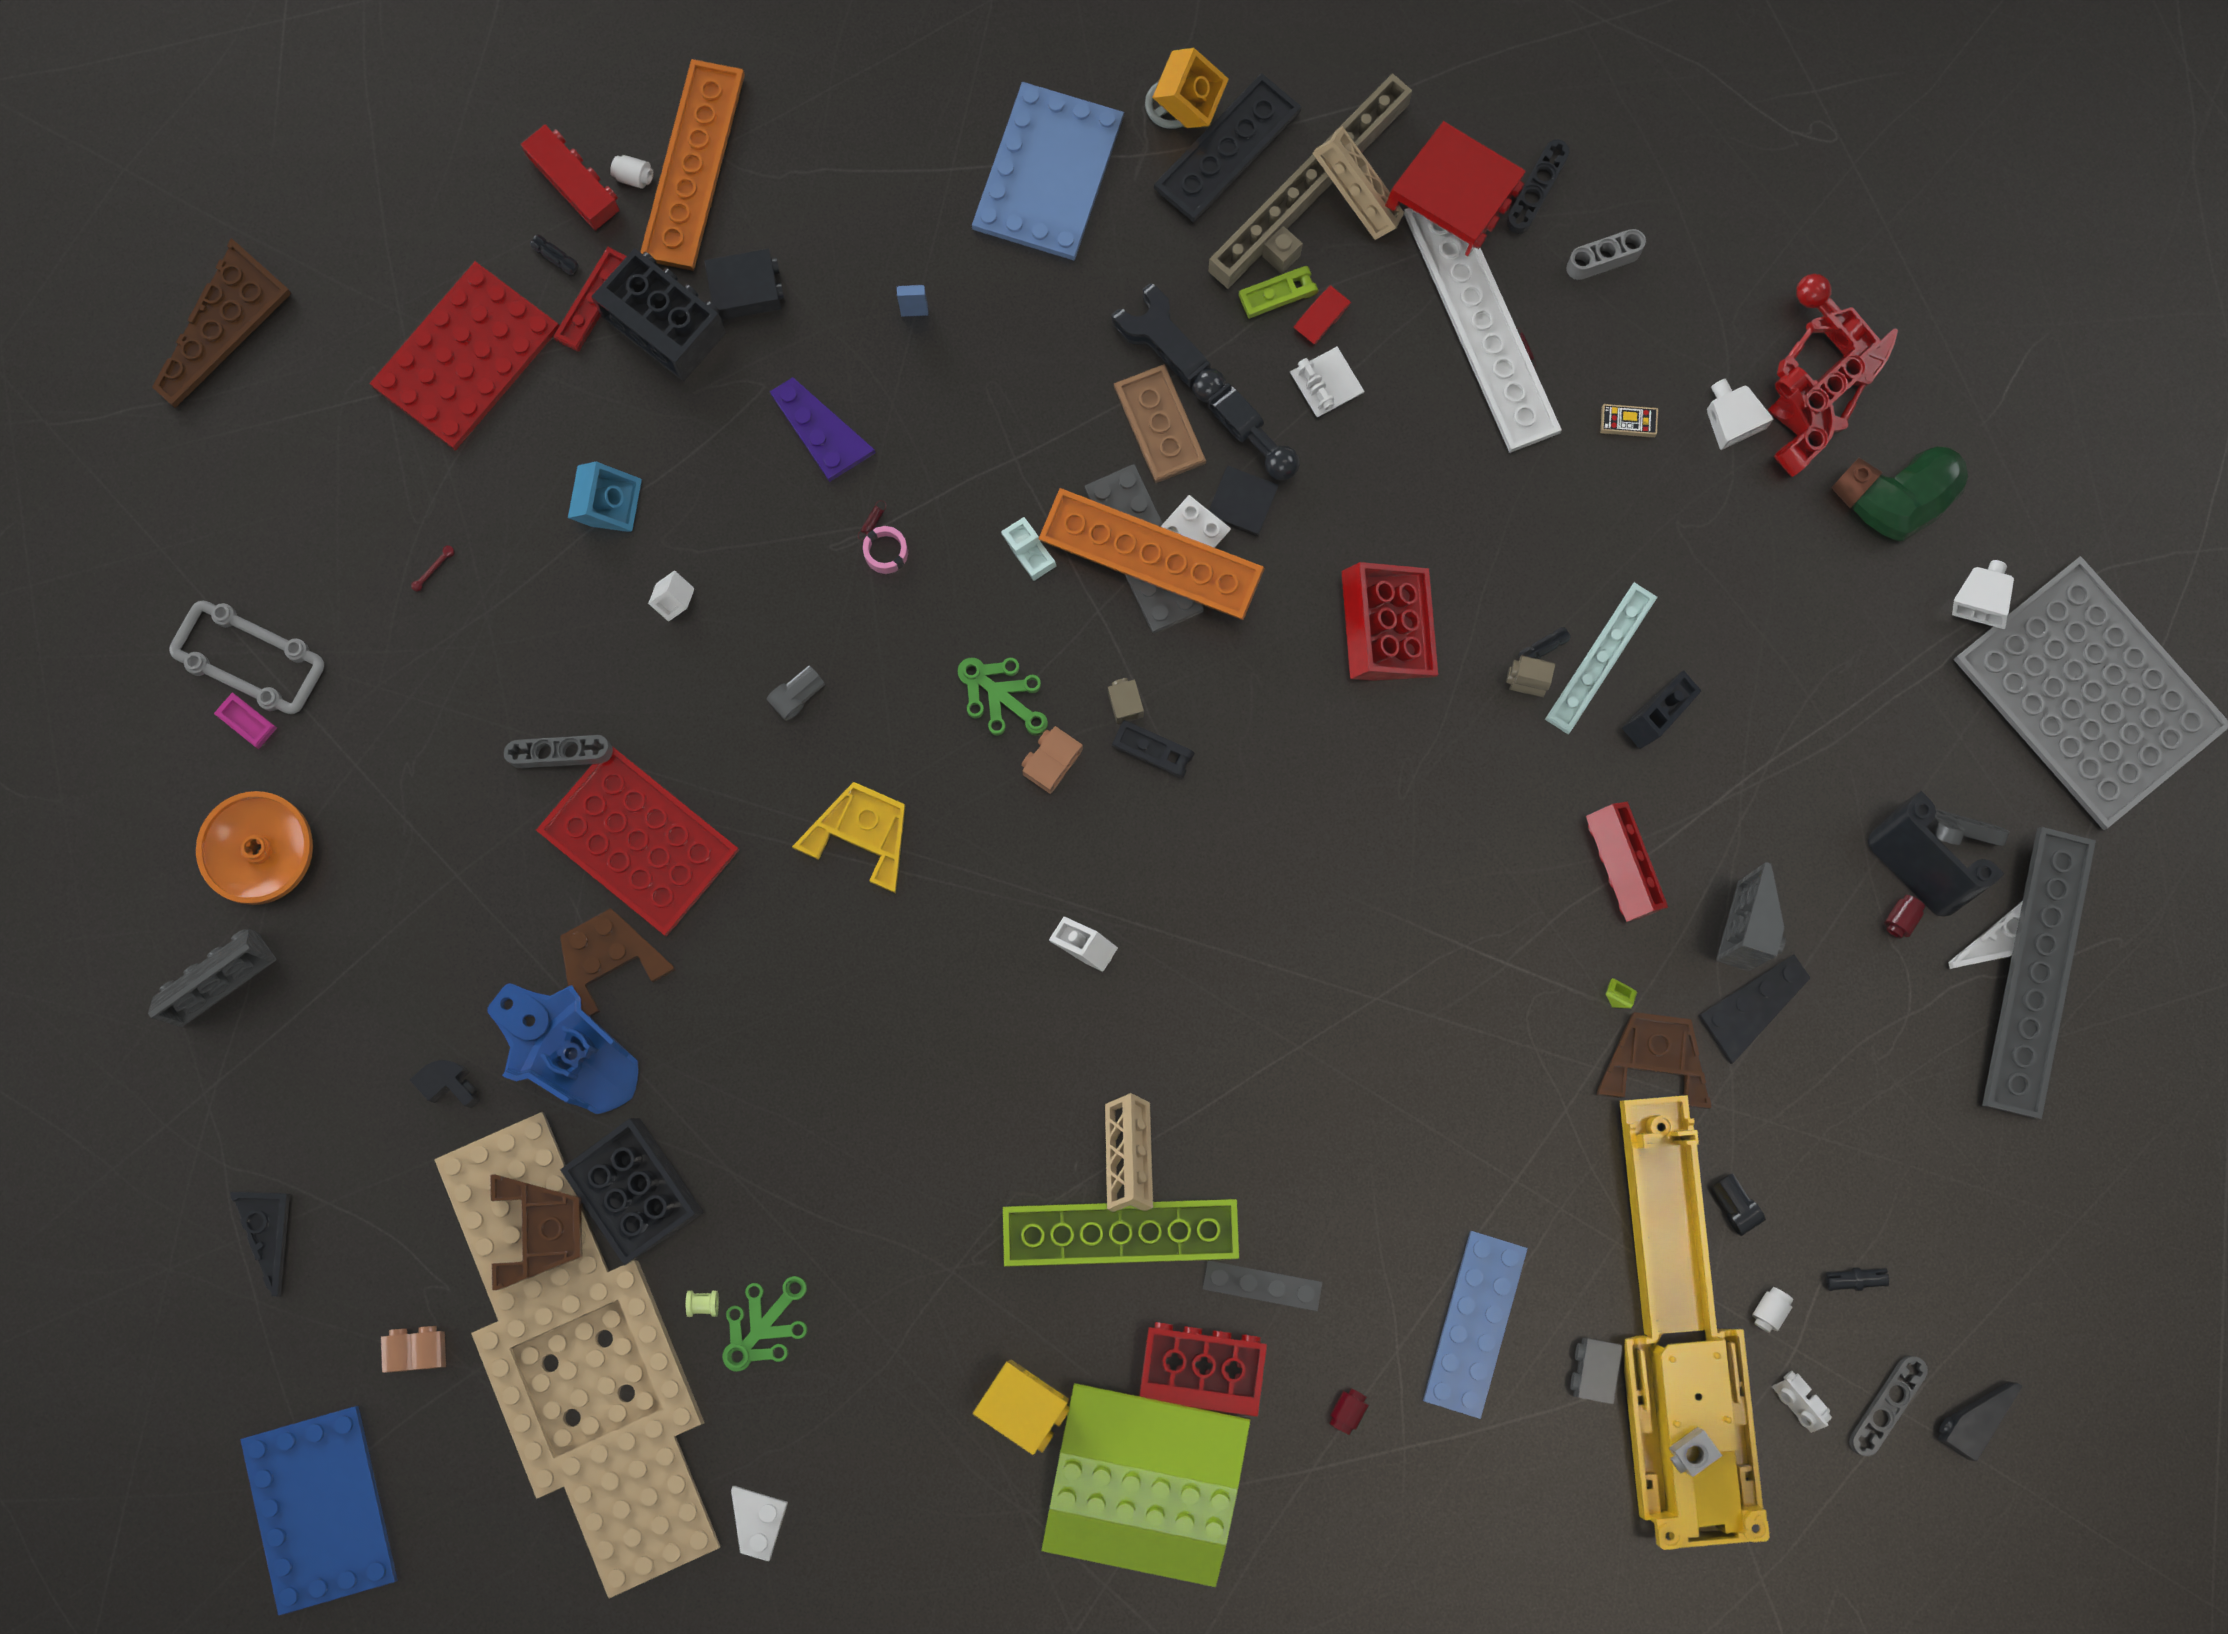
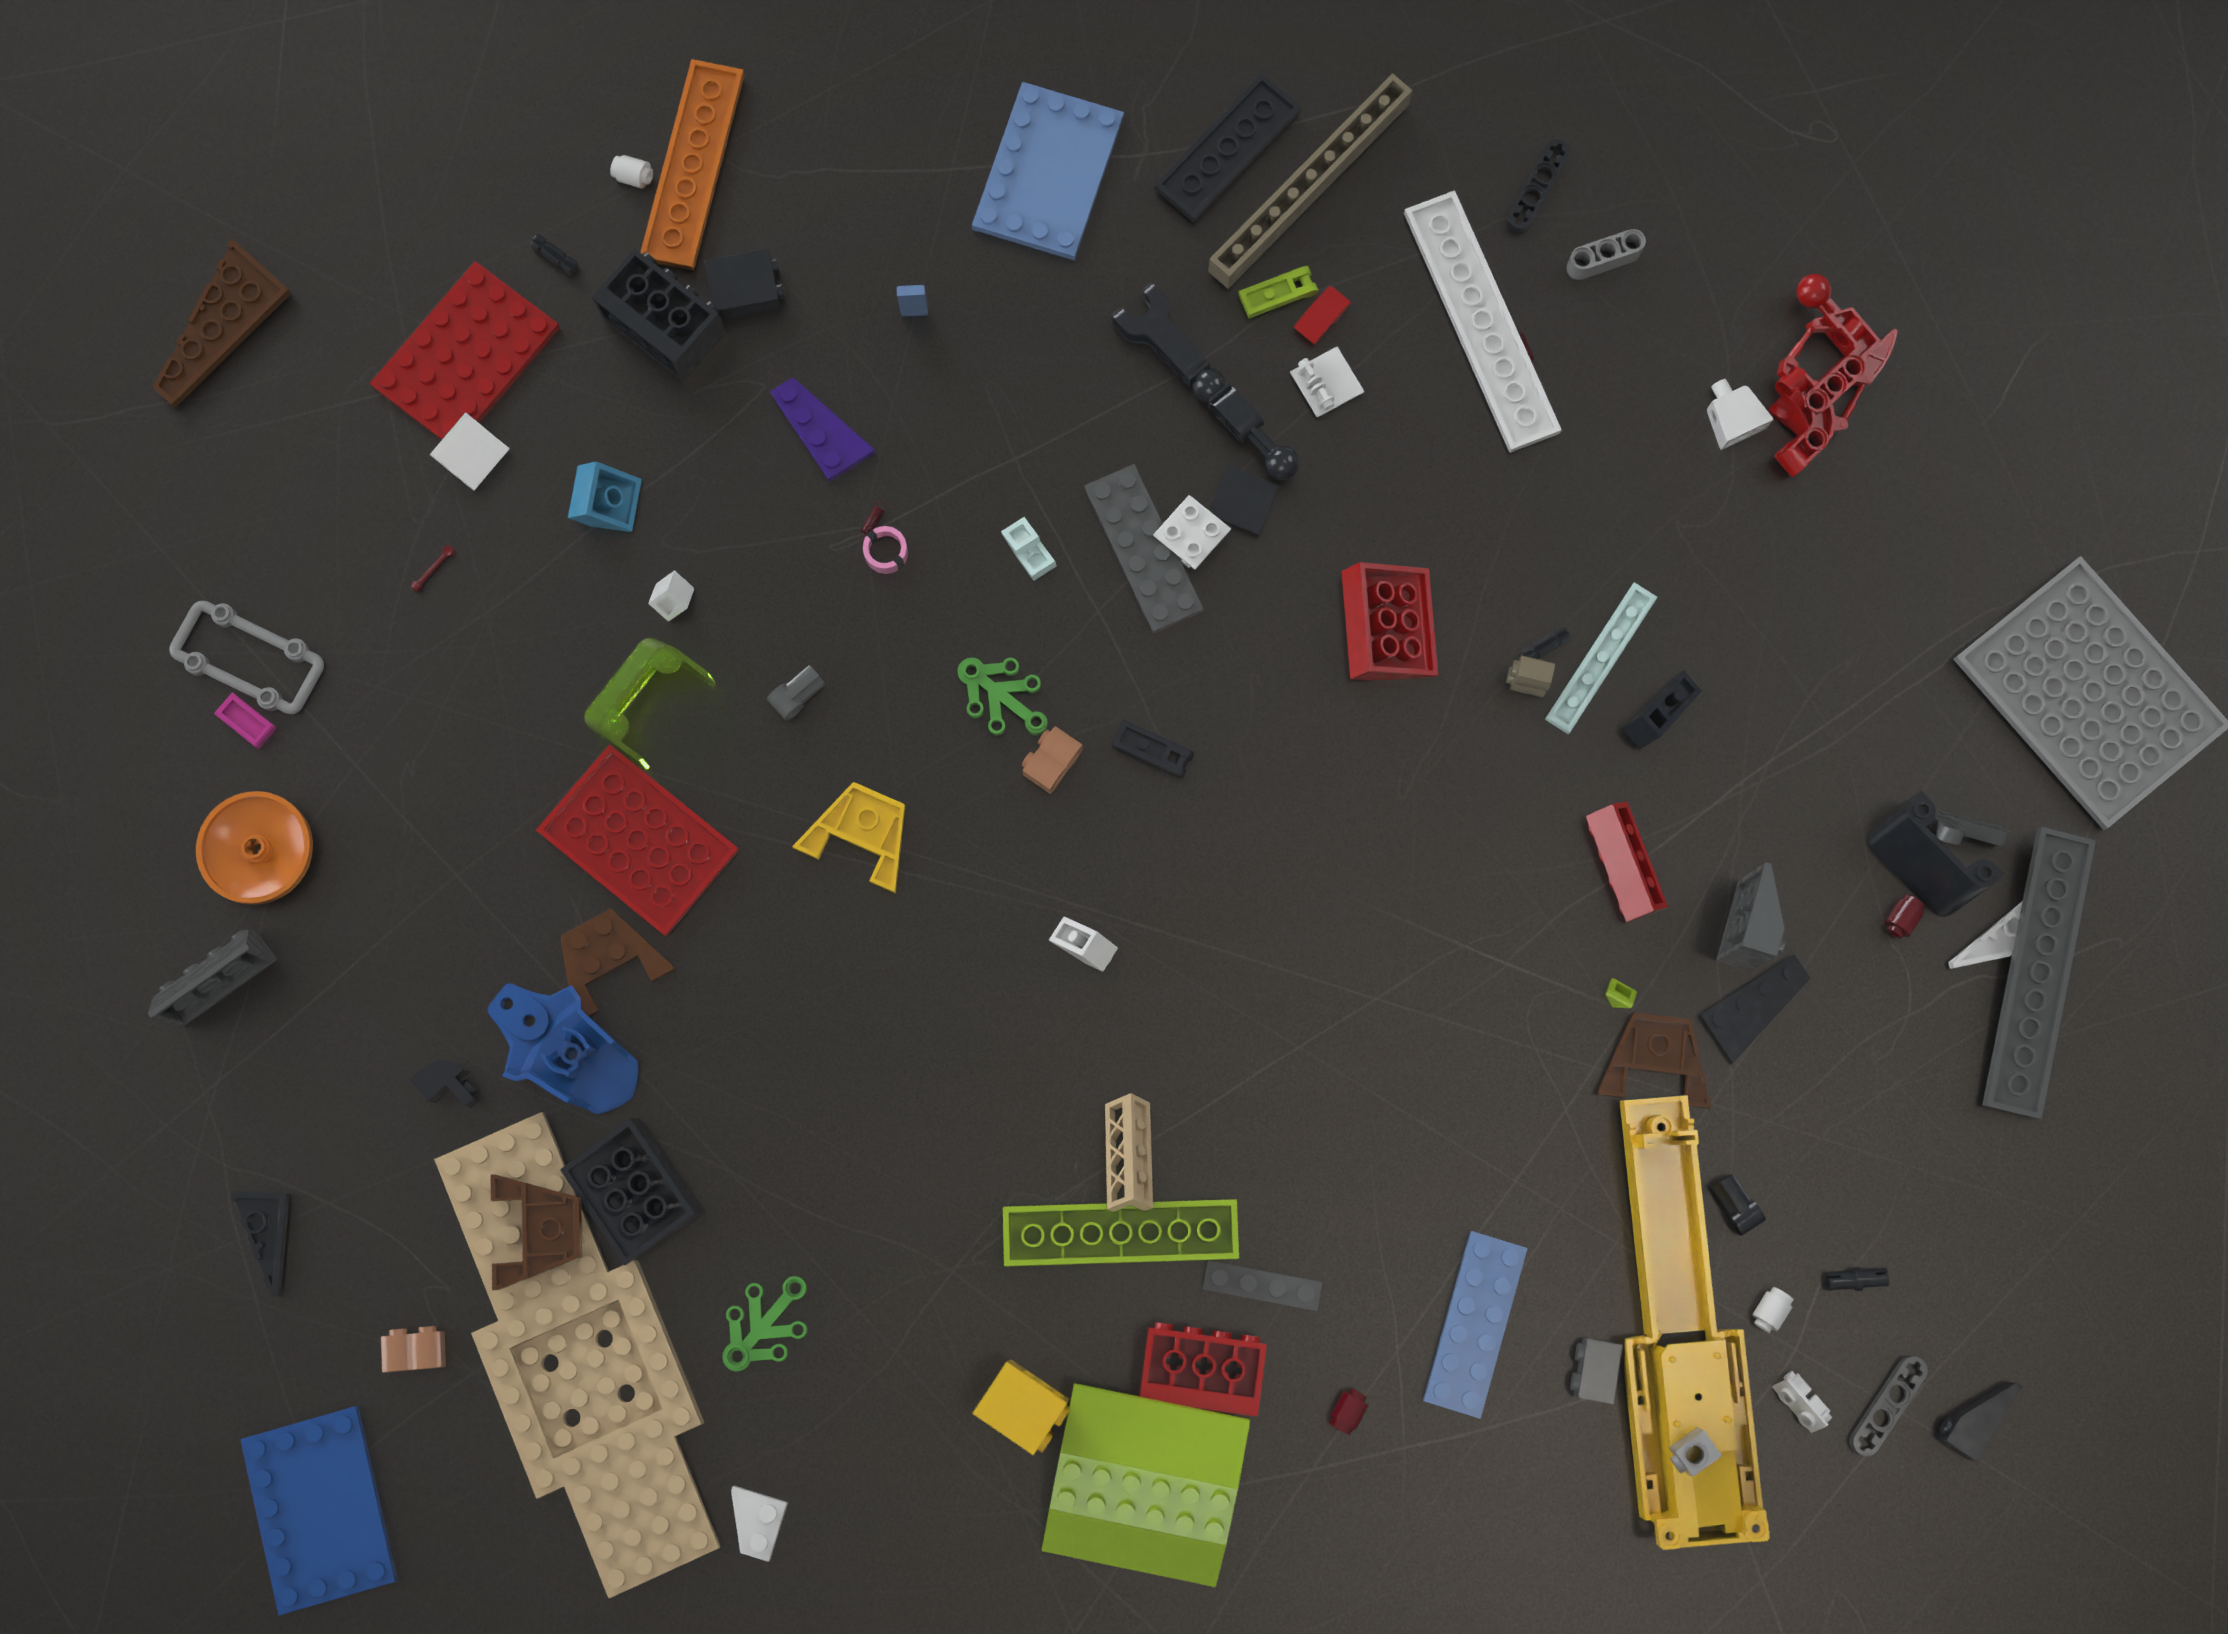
dark grey beam [504,735,613,768] -> none
red brick [520,124,620,231] -> none
red tile [553,247,627,352] -> none
yellowish green bush [686,1290,719,1317] -> none
orange plate [1039,488,1265,620] -> none
dark tan brick [1108,678,1144,724] -> none
medium nougat tile [1114,364,1206,483] -> none
light orange piece [1145,48,1229,129] -> none
dark tan brick [1262,226,1303,274] -> none
tan fence [1313,126,1404,240] -> none
red panel [1385,121,1526,256] -> none
tile [1600,404,1658,437] -> none
dark green piece [1832,446,1968,541] -> none
white torso [1952,560,2014,629] -> none
none -> white tile [430,413,510,491]
none -> clear neon green windscreen [584,638,715,771]

